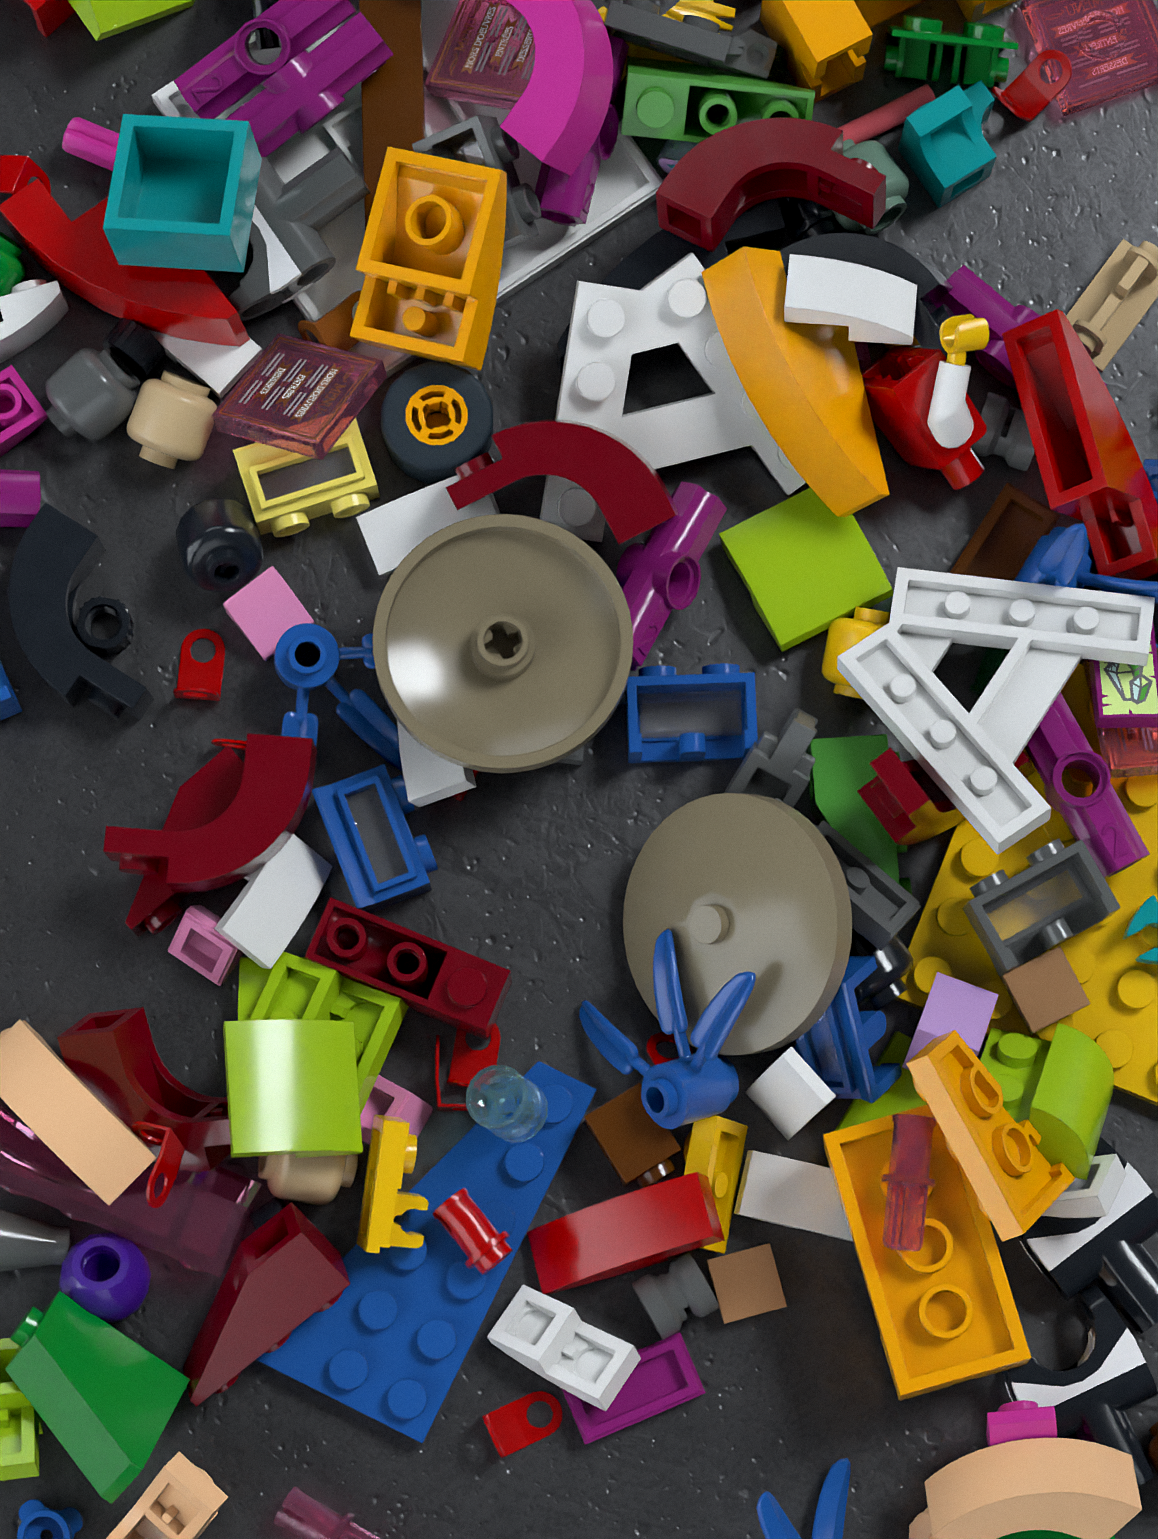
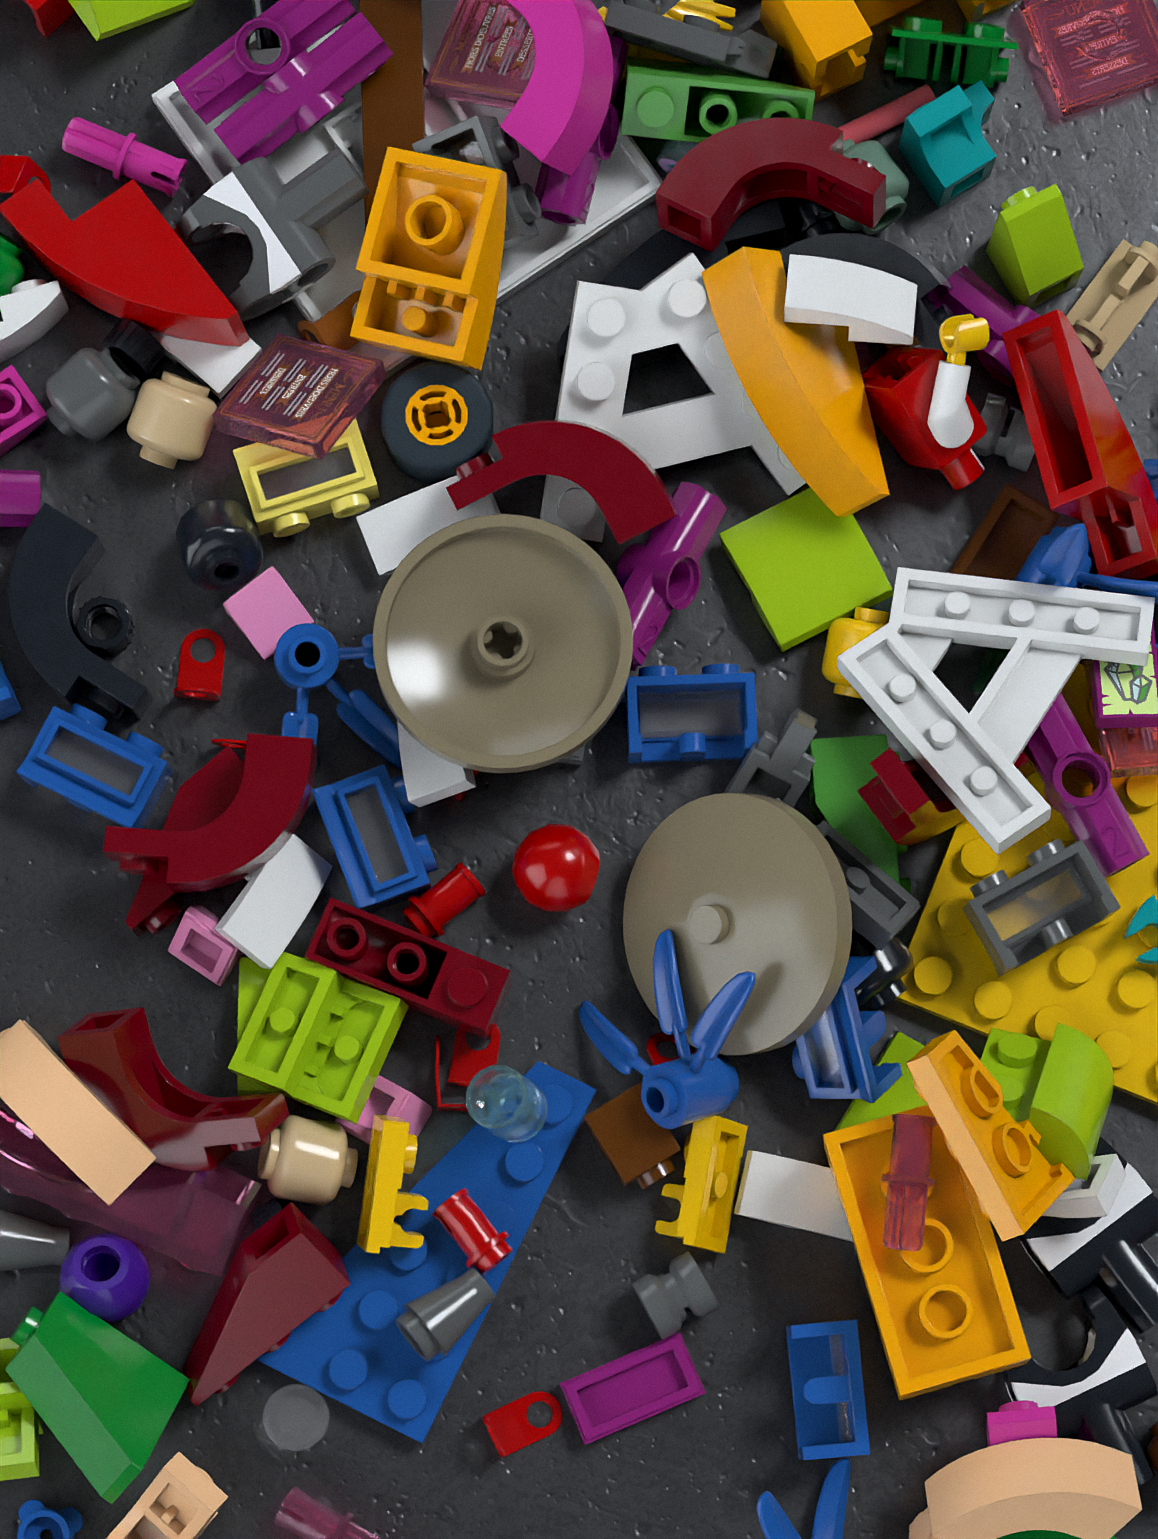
teal piece [103,114,262,273] -> none
red piece [131,1121,185,1209] -> none
lime slope [223,1019,363,1158] -> none
white slope [487,1285,641,1411] -> none
red slope [527,1172,725,1295] -> none
medium nougat tile [706,1243,787,1324] -> none
white slope [745,1046,836,1140] -> none
lavender brick [902,972,999,1070] -> none
red piece [992,49,1072,122] -> none
medium nougat tile [1000,946,1091,1035] -> none
none -> blue window [17,703,173,829]
none -> clear tile [263,1384,330,1451]
none -> dark grey cone [395,1268,496,1362]
none -> red pin [402,862,486,938]
none -> red piece [512,824,600,913]
none -> blue window [786,1319,870,1460]
none -> lime slope [986,183,1084,309]

